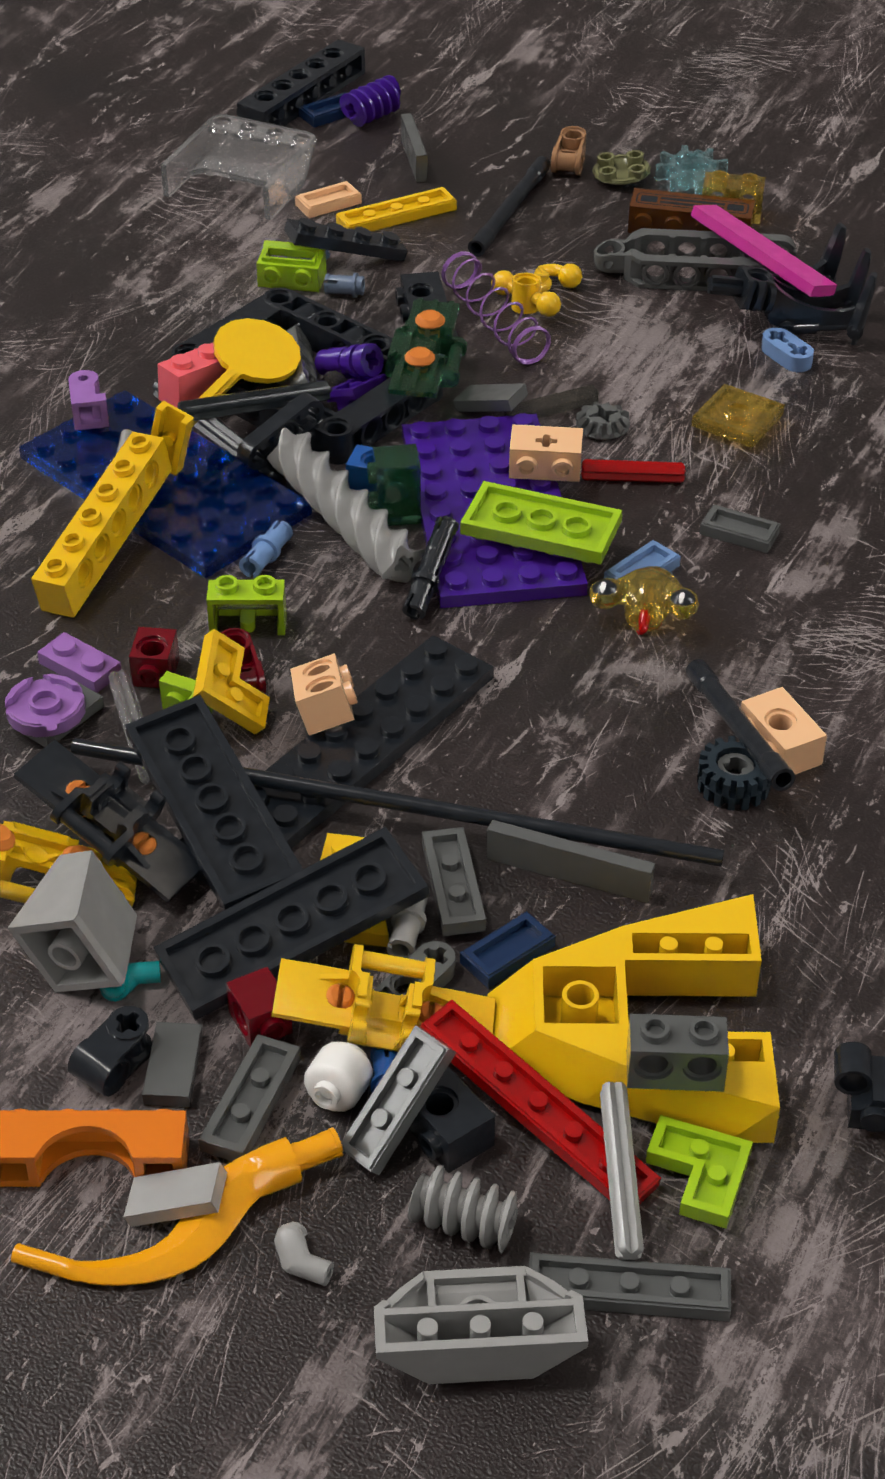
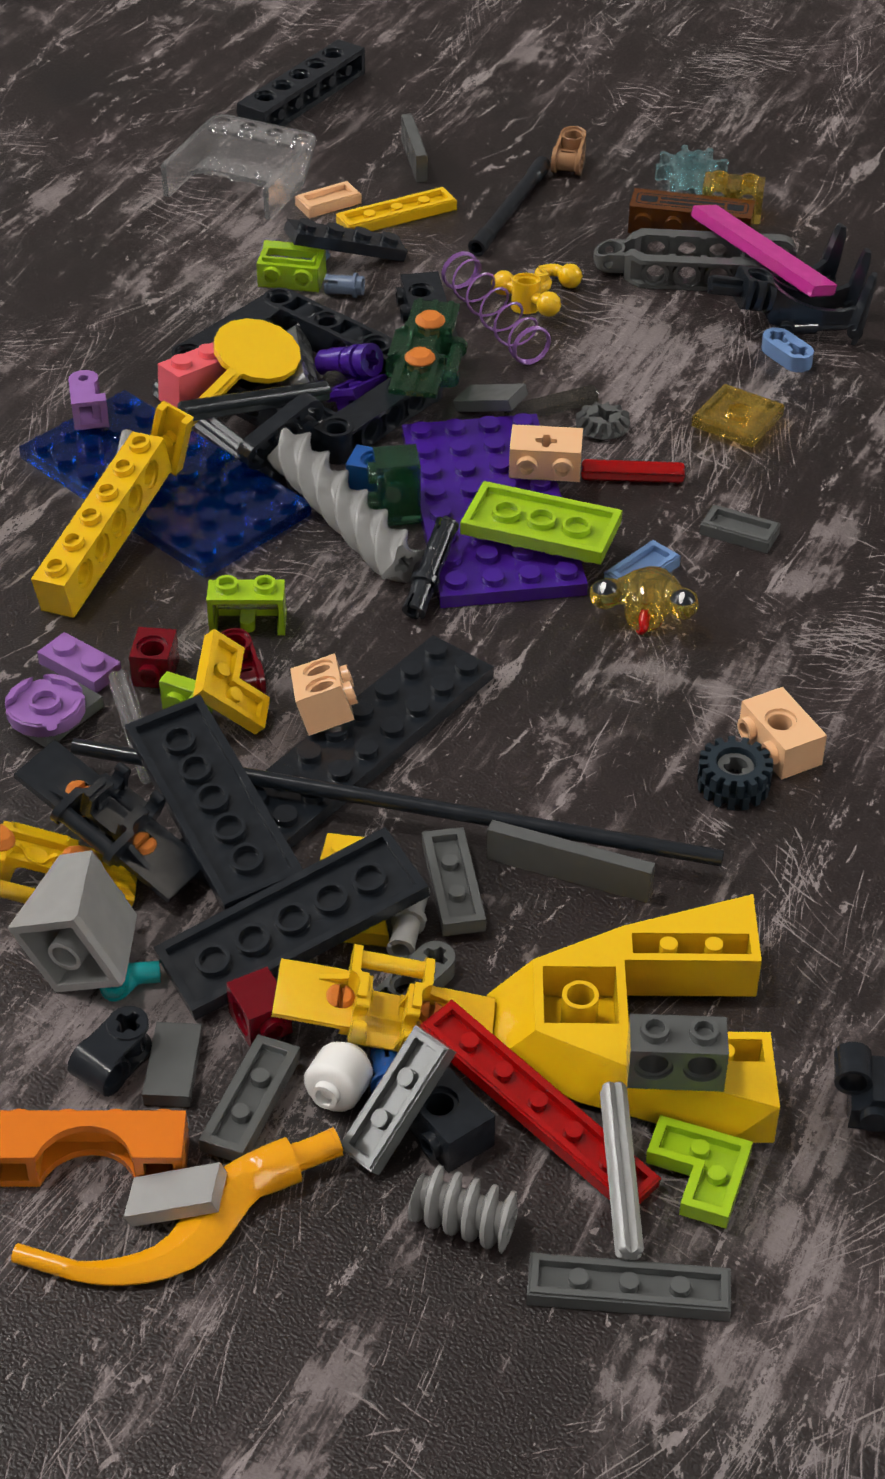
medium blue pin [239,520,293,578] -> none
light grey arm [274,1221,334,1286] -> none
dark blue tile [299,92,346,128] -> none
dark purple piece [339,75,401,127] -> none
light grey wedge [374,1266,588,1384] -> none
dark blue tile [460,911,556,989] -> none
olive dish [592,150,651,185] -> none
black piece [686,659,796,791] -> none

